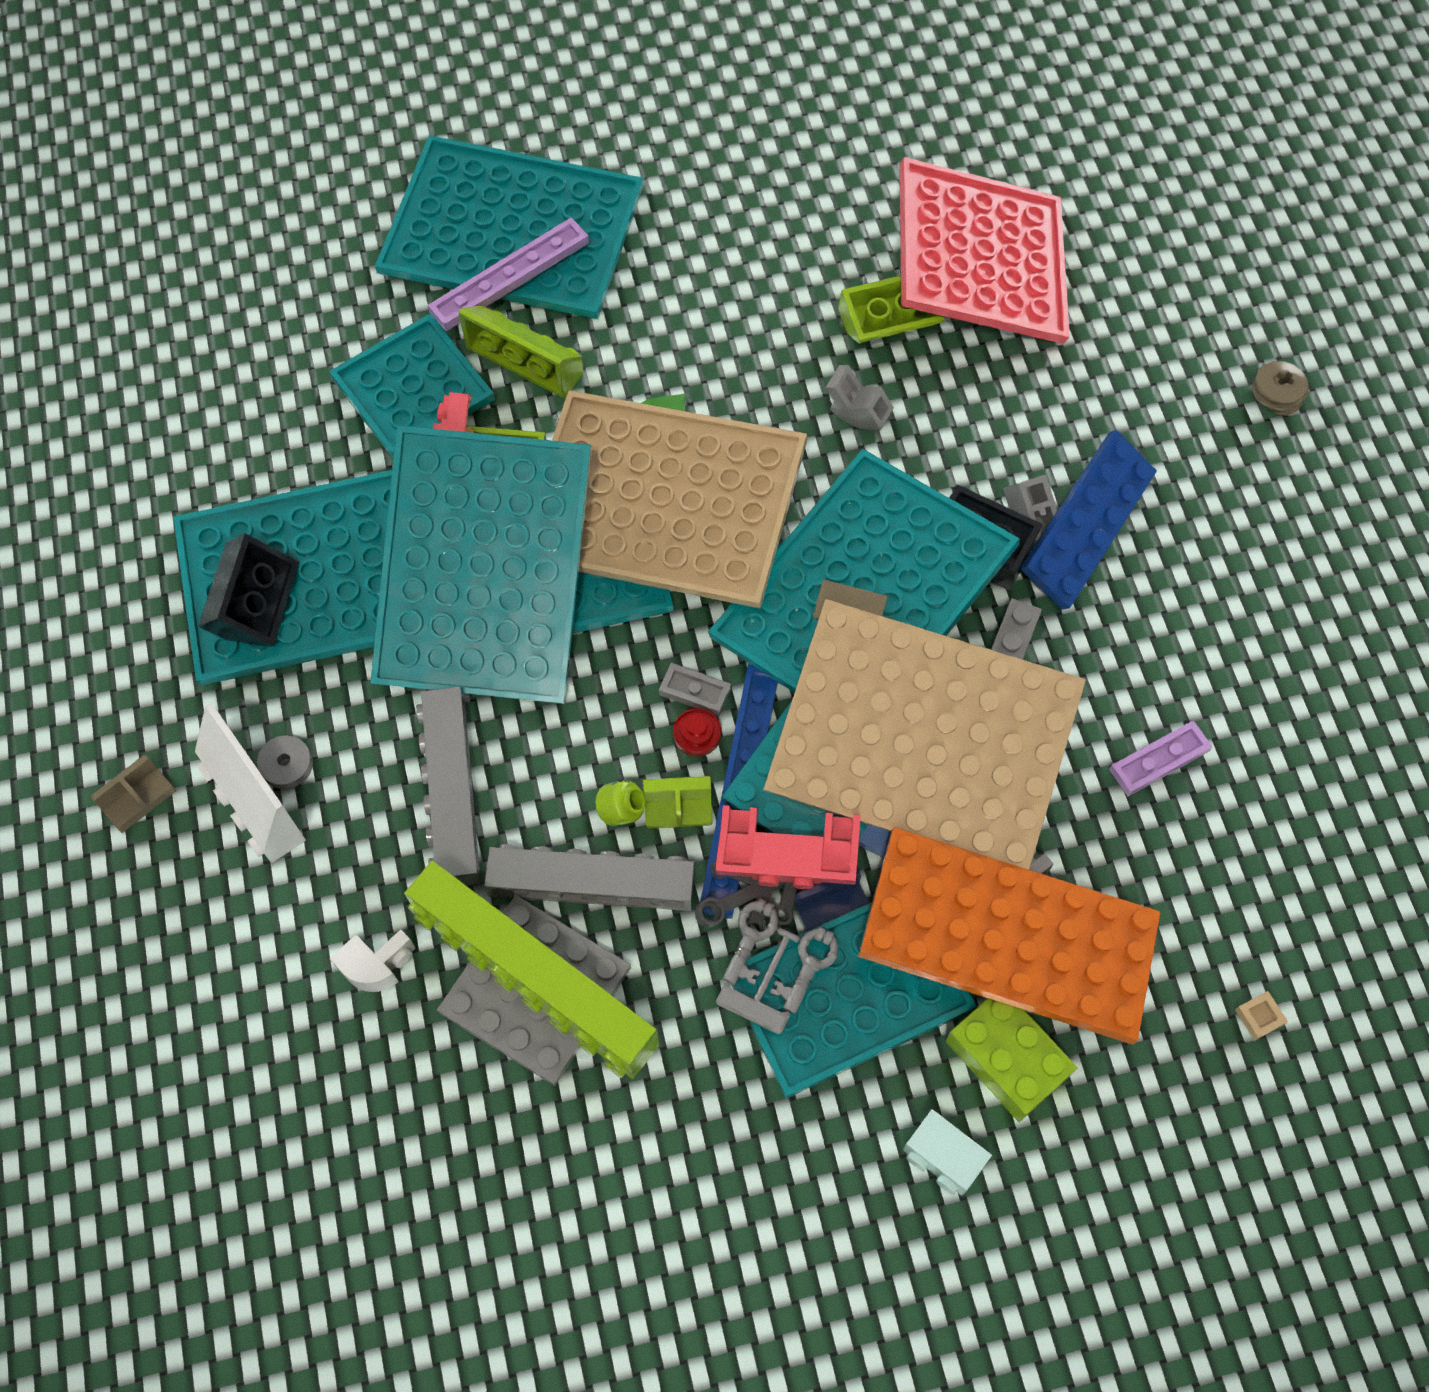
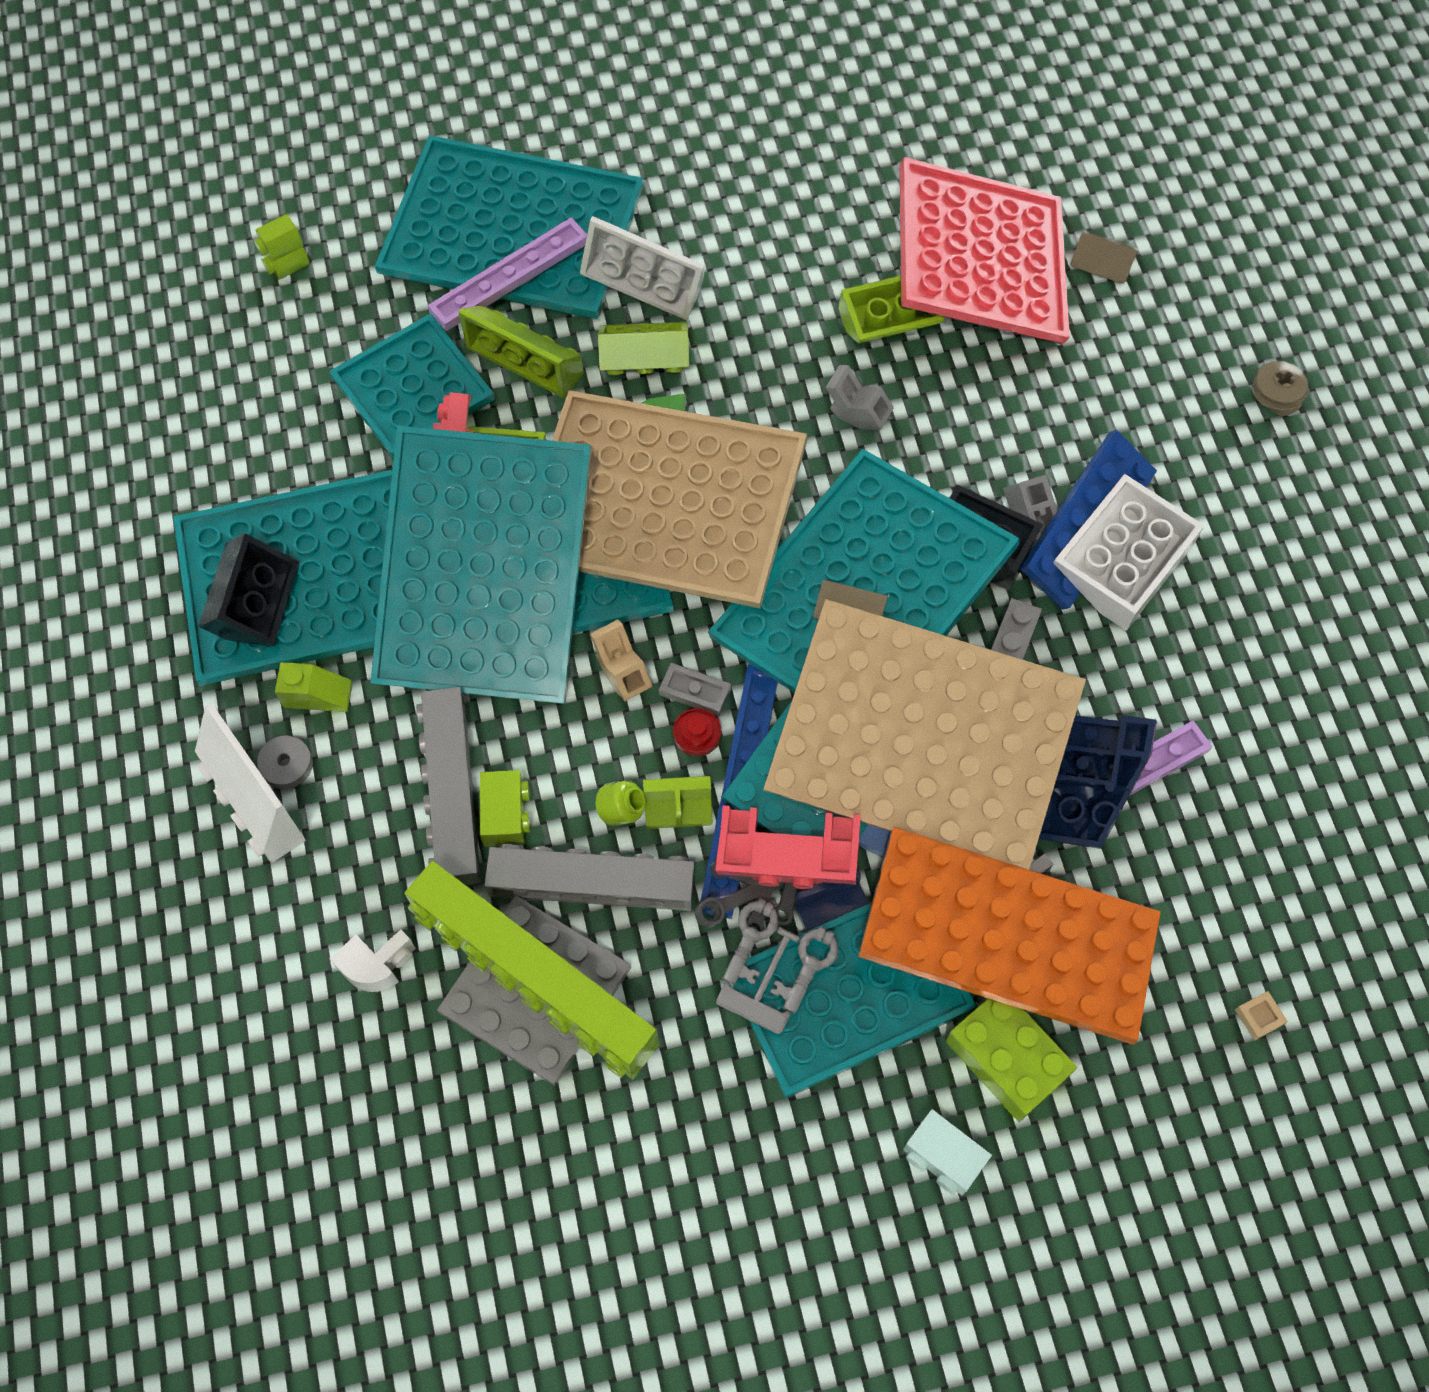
dark tan panel [91,755,176,833] -> none
none -> lime brick [254,214,310,280]
none -> lime slope [275,662,353,712]
none -> lime brick [480,770,530,847]
none -> white slope [580,216,704,320]
none -> tan brick [590,620,653,702]
none -> lime slope [598,322,689,375]
none -> dark blue wedge [1038,715,1157,849]
none -> white slope [1053,474,1205,631]
none -> dark tan panel [1071,230,1139,284]

